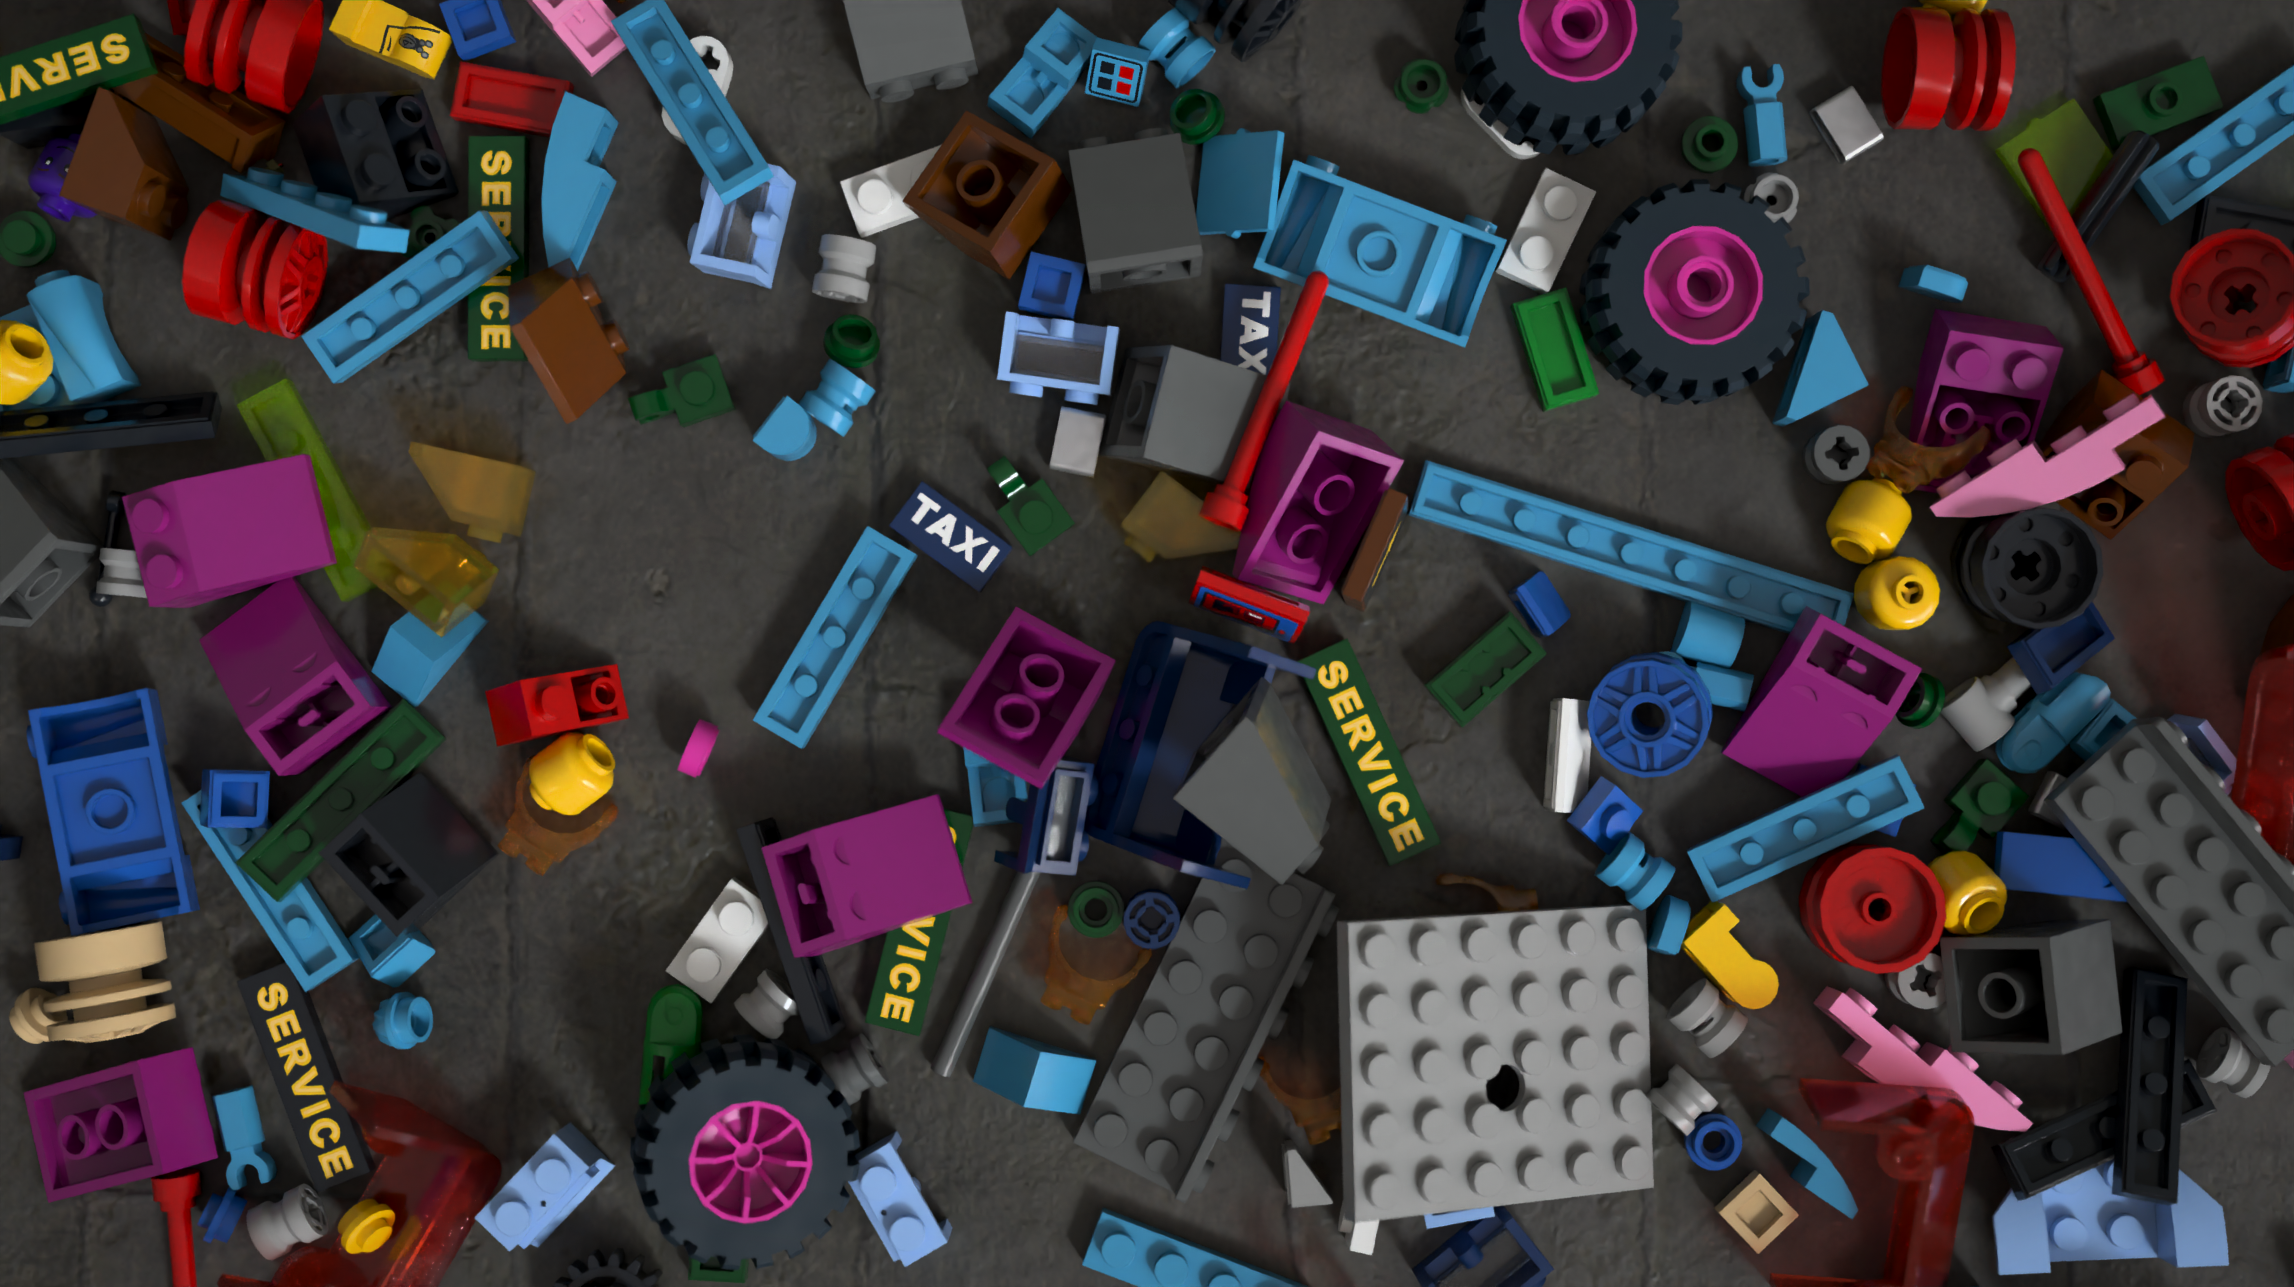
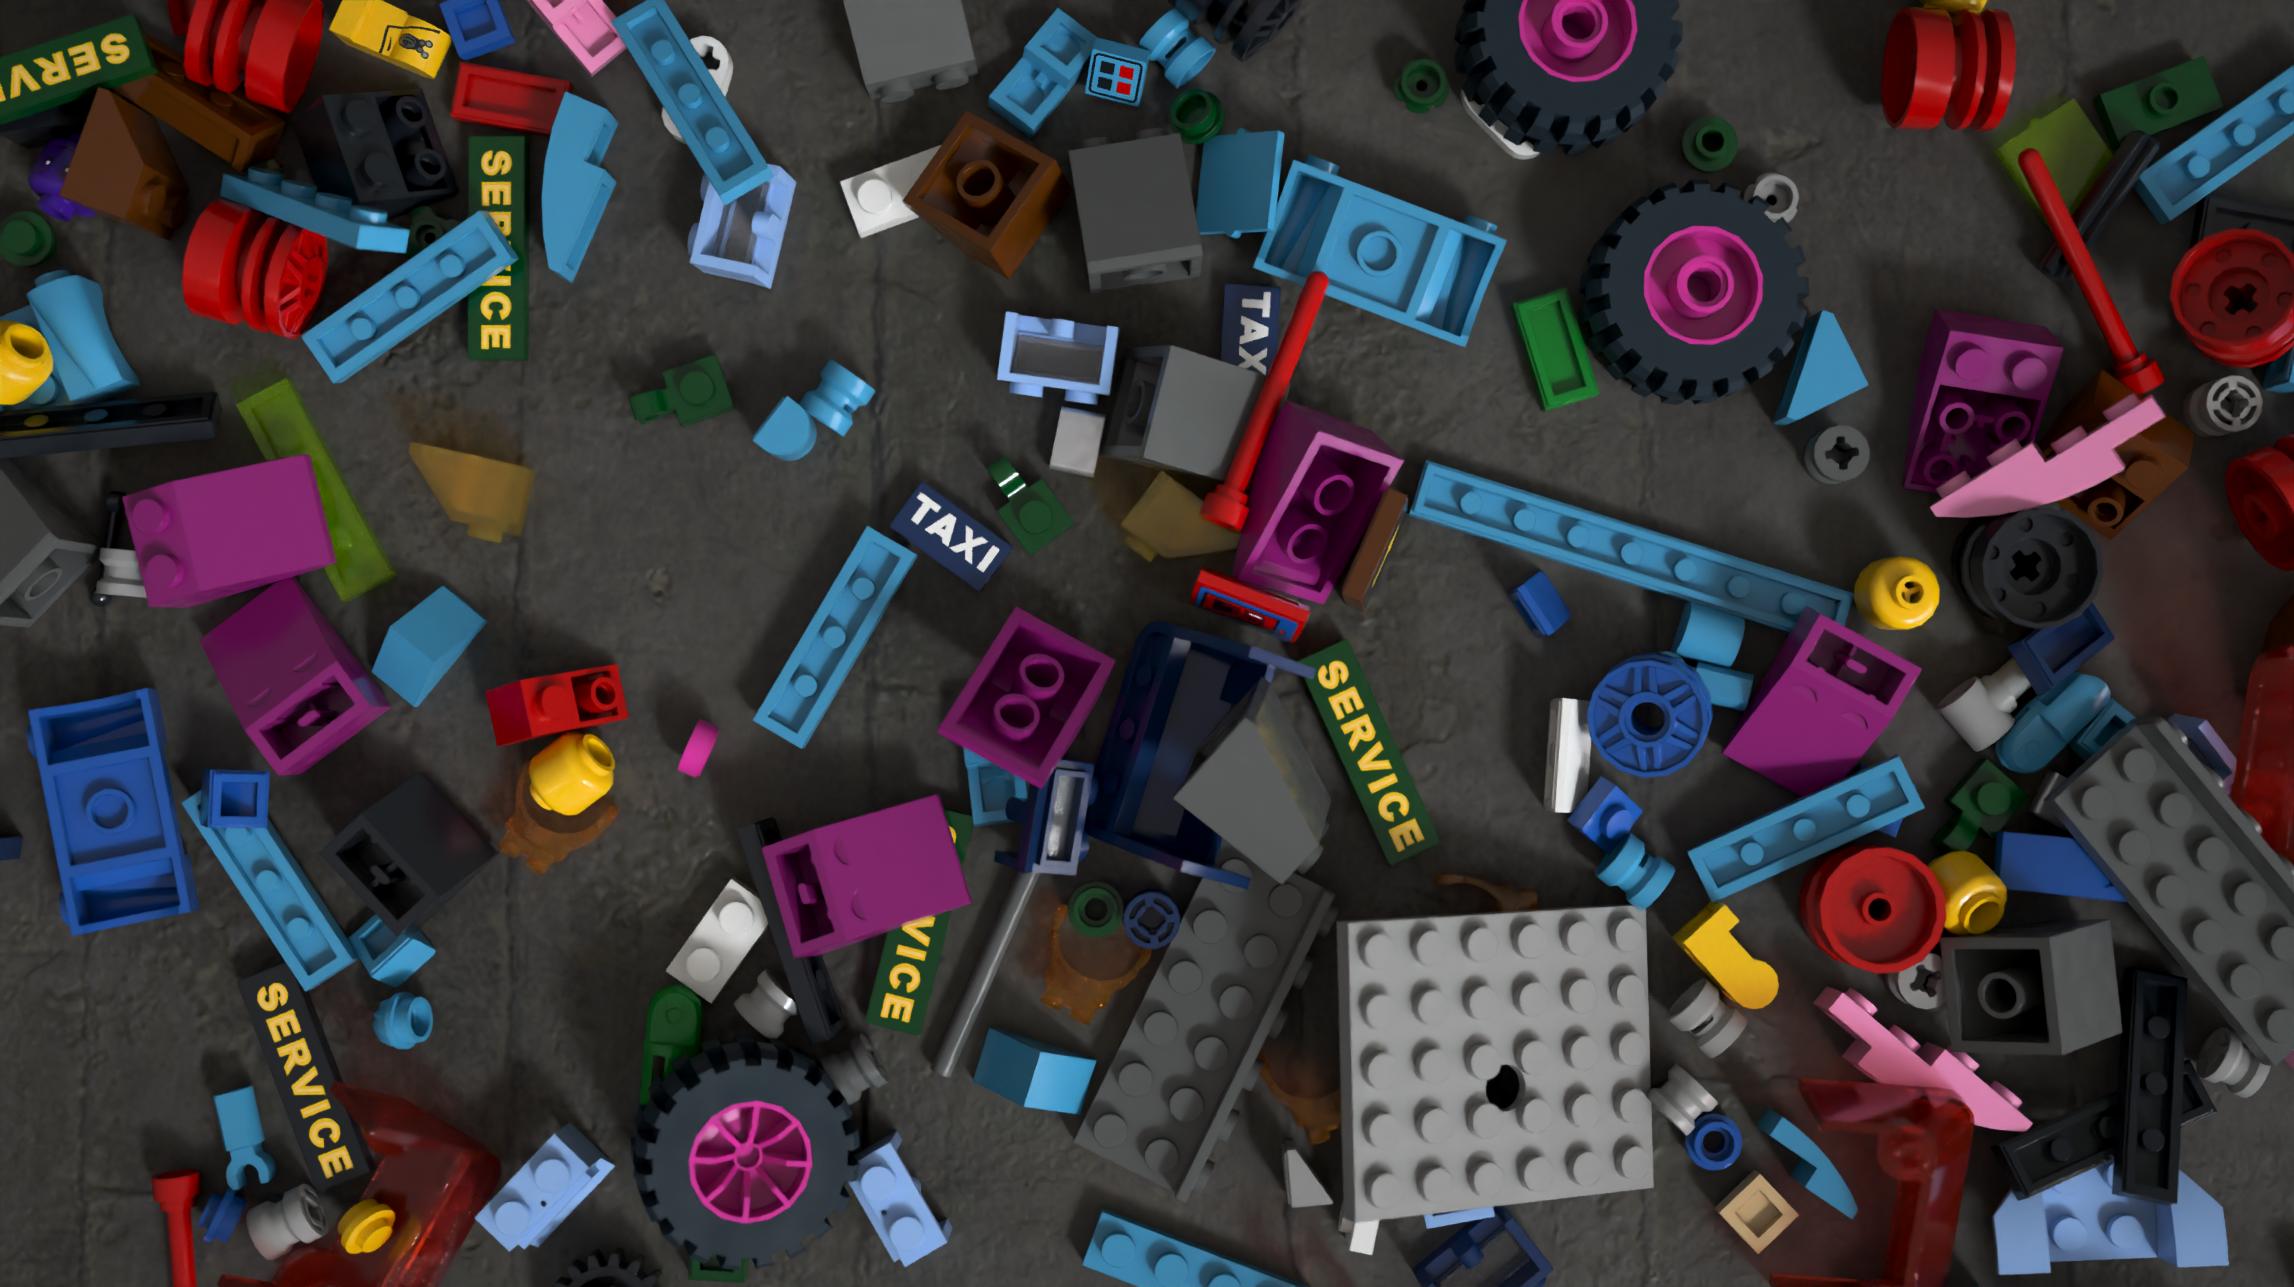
tan plate [9,988,68,1044] -> none
magenta slope [23,1047,218,1203] -> none
tan wheel [34,921,176,1043] -> none
dark green tile [235,699,446,902] -> none
clear yellow slope [354,527,499,638] -> none
reddish brown slope [508,258,630,424] -> none
light grey wheel [812,234,877,303] -> none
dark green plate [823,314,880,368] -> none
blue plate [1018,251,1086,321] -> none
dark green plate [1423,611,1547,728] -> none
white plate [1495,168,1596,294] -> none
dark azure tile [1647,895,1691,955] -> none
dark azure bar [1736,64,1788,167] -> none
flat silver piece [1809,86,1884,164] -> none
yellow head [1826,478,1912,564] -> none
clear orange helmet [1866,386,1992,494] -> none
dark green plate [1895,673,1945,729] -> none
dark azure tile [1898,265,1968,303] -> none

